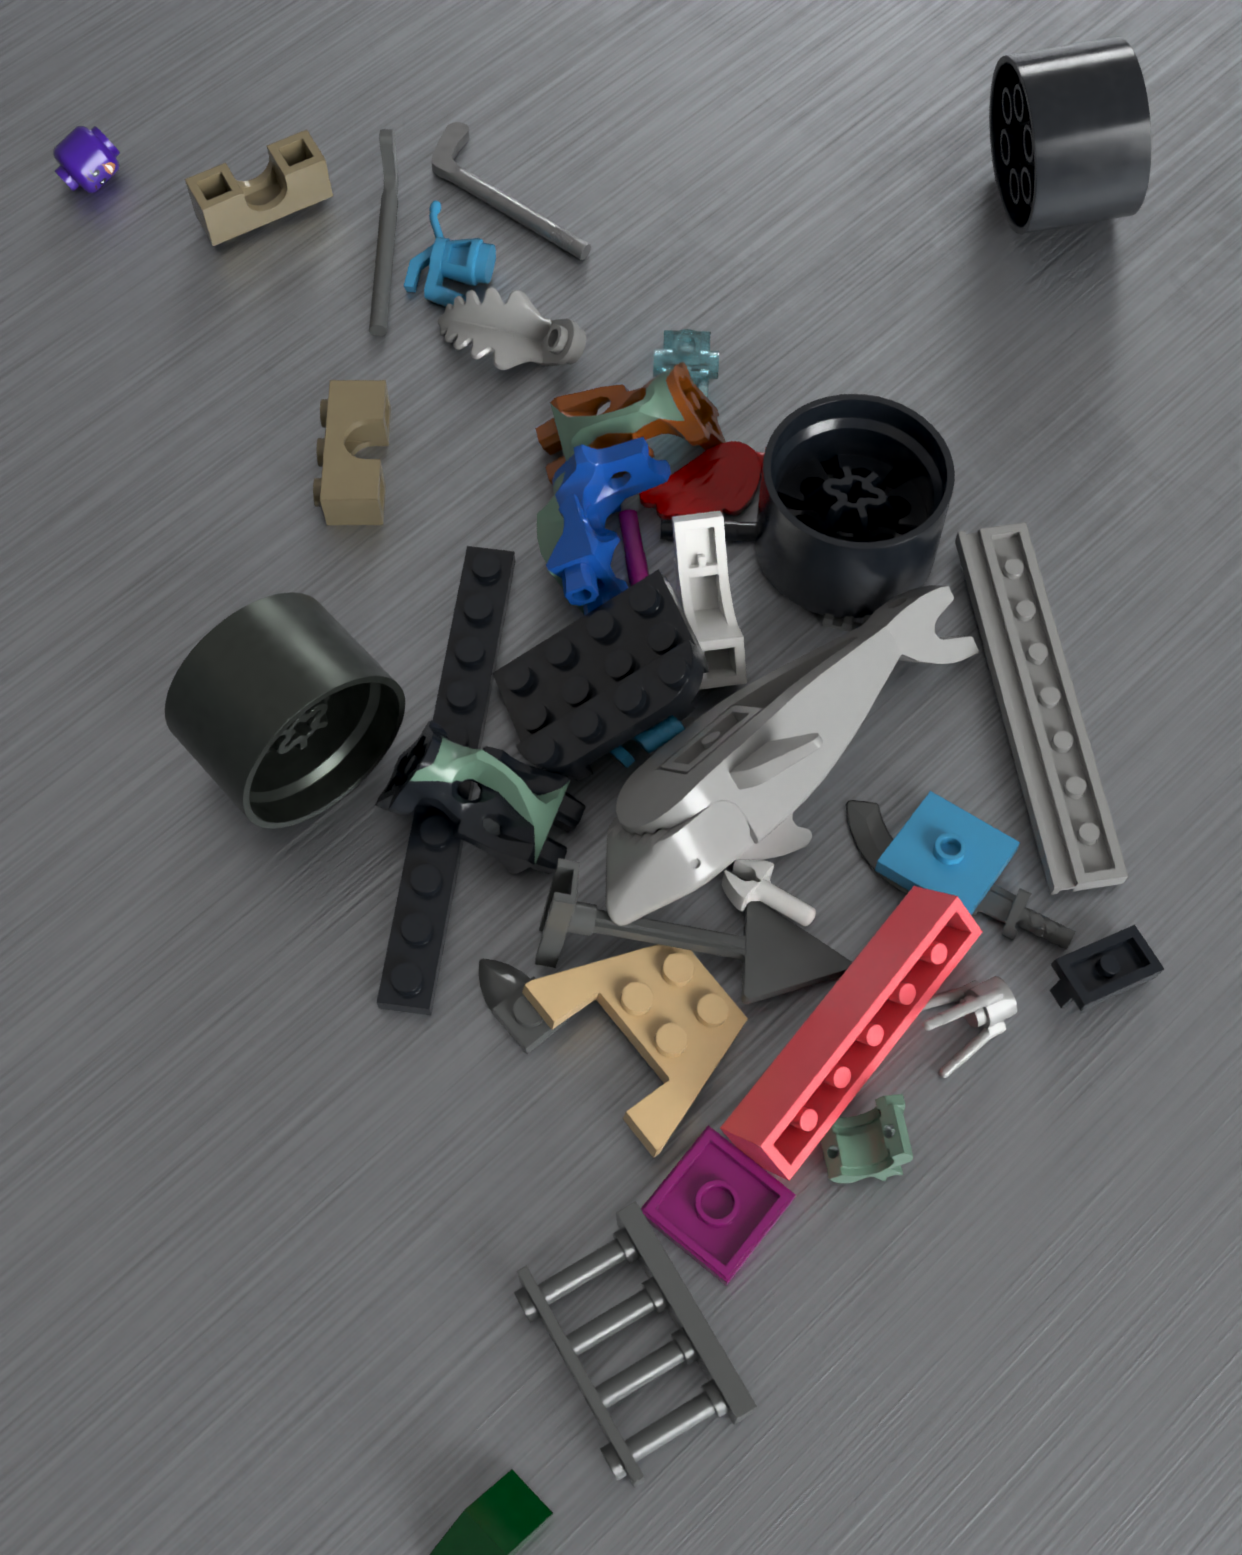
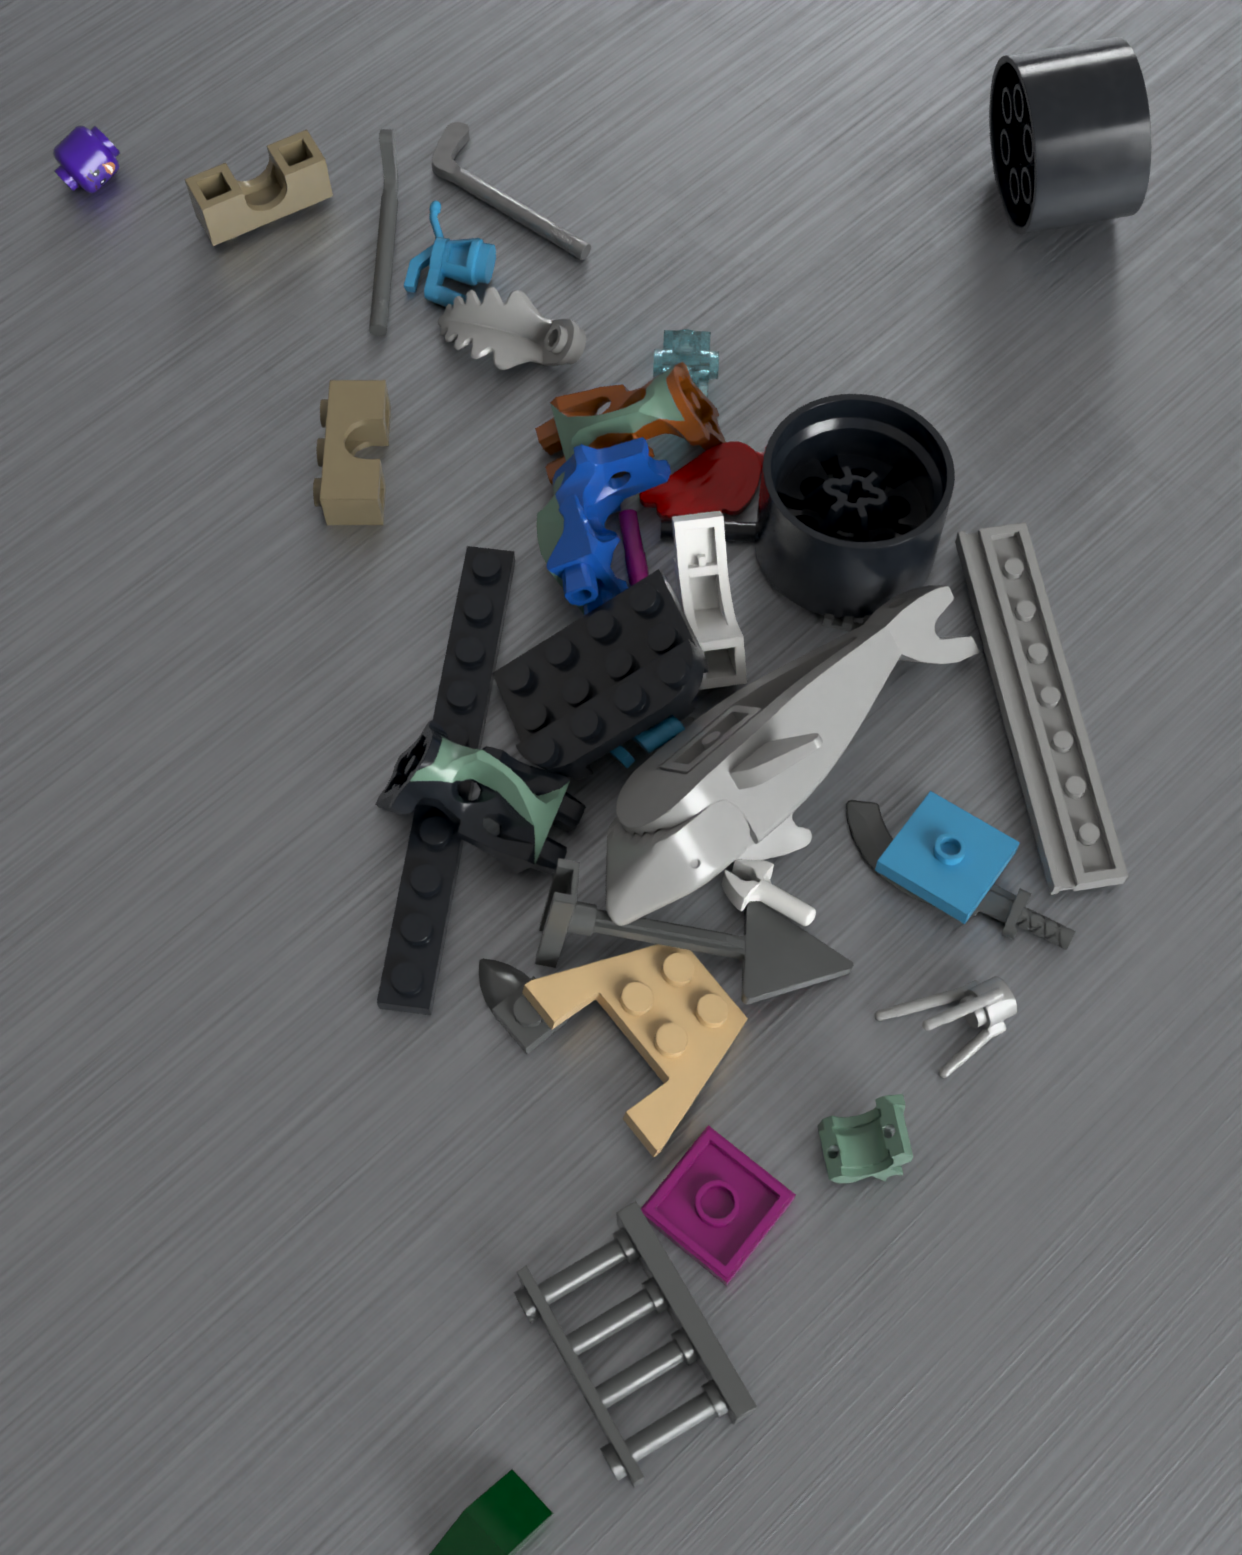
pearl dark grey wheel [165,592,406,829] -> none
coral brick [720,886,983,1181] -> none
black plate [1049,925,1164,1011] -> none

